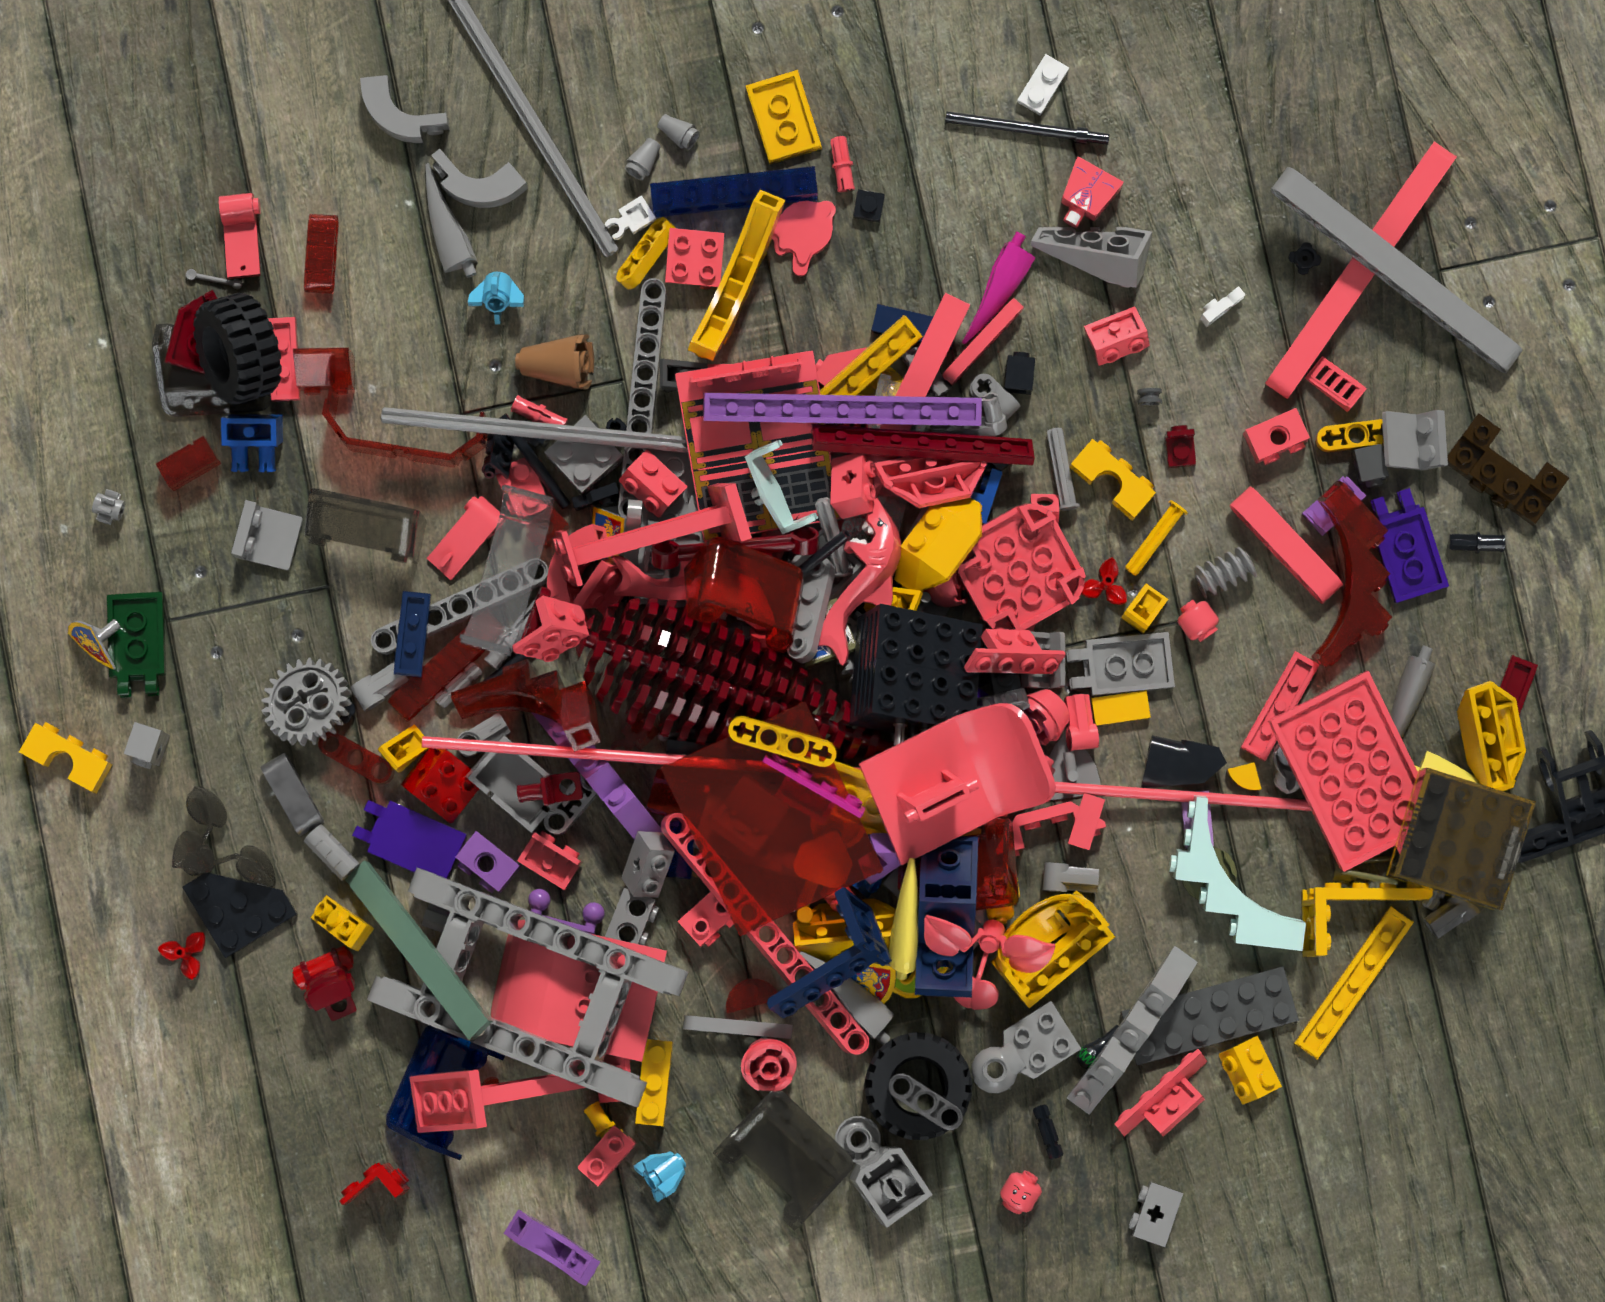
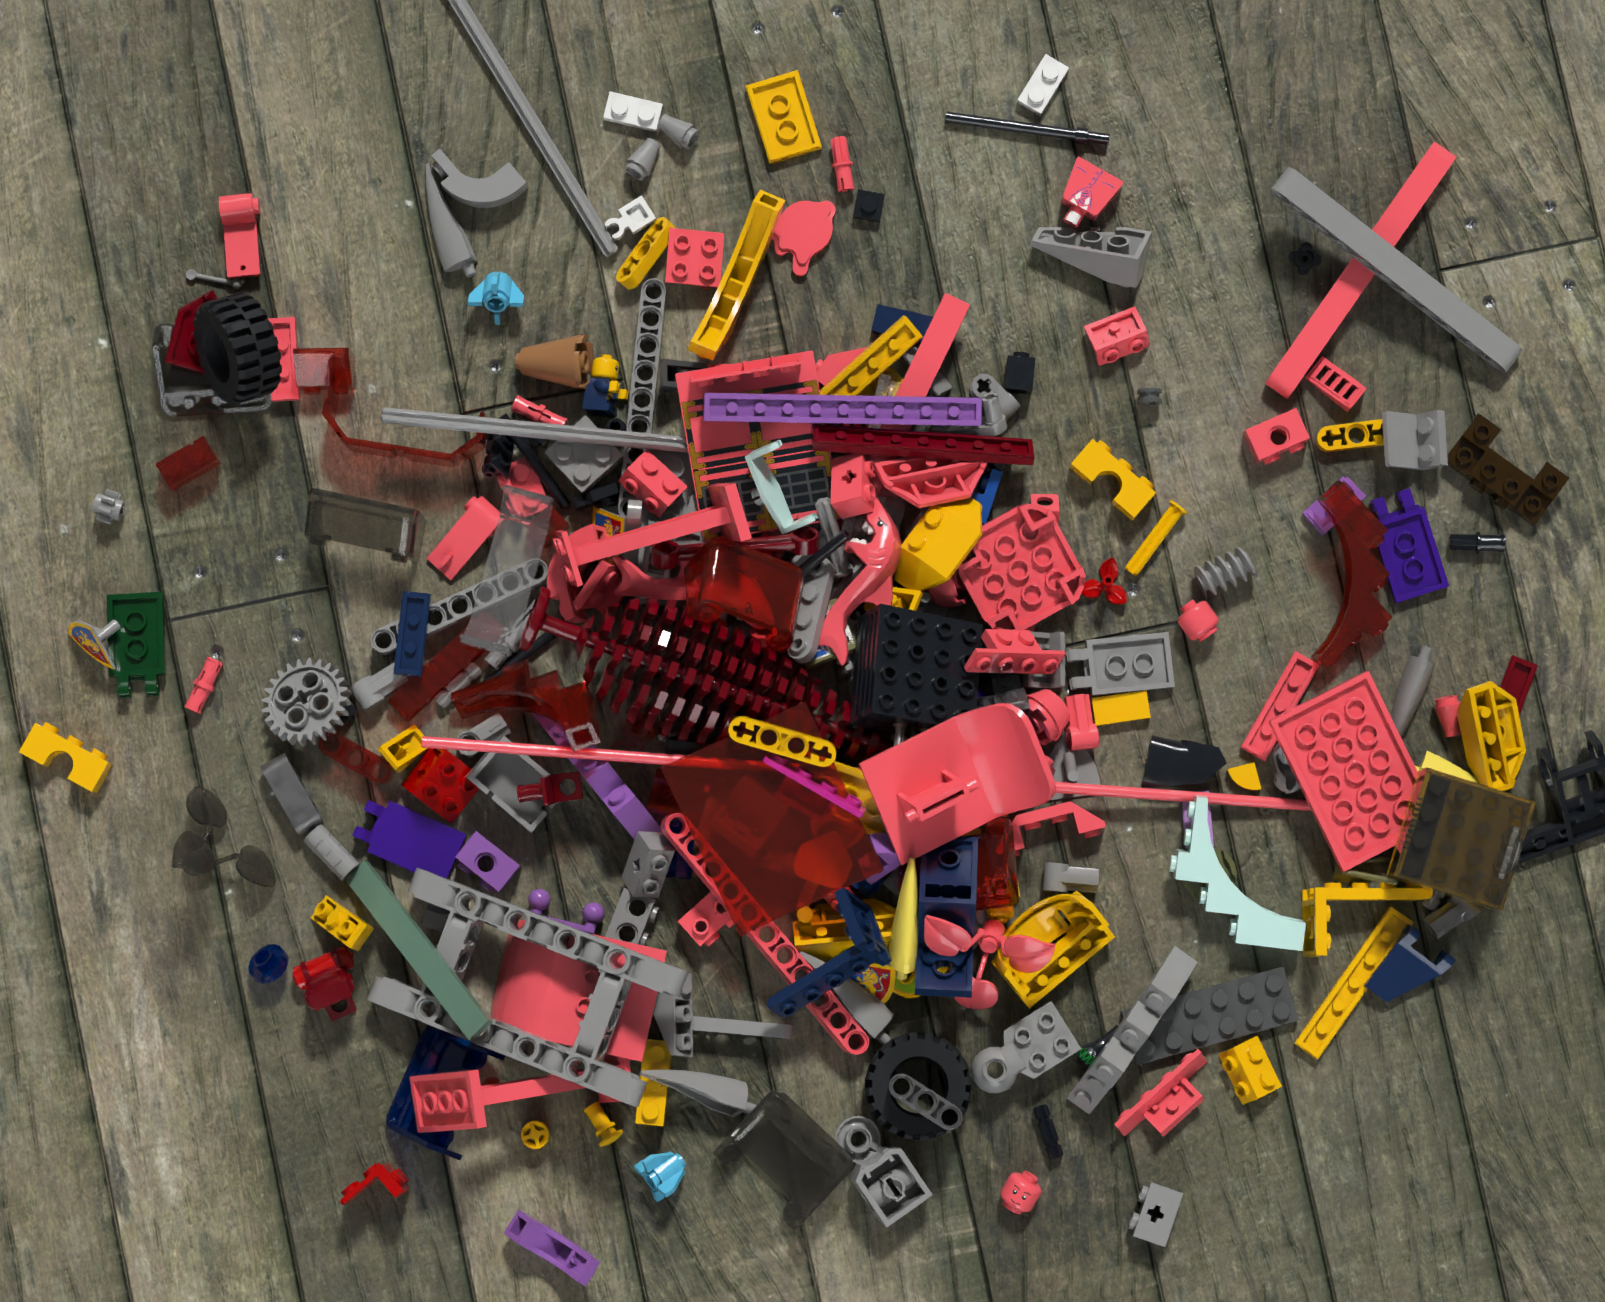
light grey brick [124,722,170,769] -> none
red plant [157,932,205,980] -> none
black plate [182,872,298,959] -> none
blue brick [221,414,283,472] -> none
light grey bracket [231,500,303,571] -> none
clear red beam [304,214,339,294] -> none
light grey arch [360,75,450,143] -> none
coral bracket [512,595,589,662] -> none
coral bracket [517,831,583,891] -> none
light grey beam [544,773,598,836] -> none
coral bracket [578,1126,637,1186] -> none
clear blue brick [650,166,818,217] -> none
clear red plate [726,978,778,1014] -> none
coral cone [741,1037,797,1093] -> none
coral beam [942,298,1024,385] -> none
dark pink piece [961,232,1036,344] -> none
light grey axle [1047,428,1080,511] -> none
coral sticker [1068,793,1105,850] -> none
yellow slope [1121,583,1168,634] -> none
dark red bracket [1165,425,1196,468] -> none
white plate [1200,286,1245,327] -> none
coral beam [1229,486,1343,604] -> none
dark grey brick [1351,444,1389,488] -> none
none -> coral pin [184,656,224,714]
none -> clear blue plate [248,944,289,984]
none -> yellow wheel [521,1121,550,1149]
none -> piece [582,354,629,417]
none -> white plate [603,91,663,132]
none -> light grey piece [639,1069,756,1117]
none -> light grey slope [653,973,693,1058]
none -> dark blue flag [1364,924,1456,1002]
none -> coral cone [1434,695,1461,737]

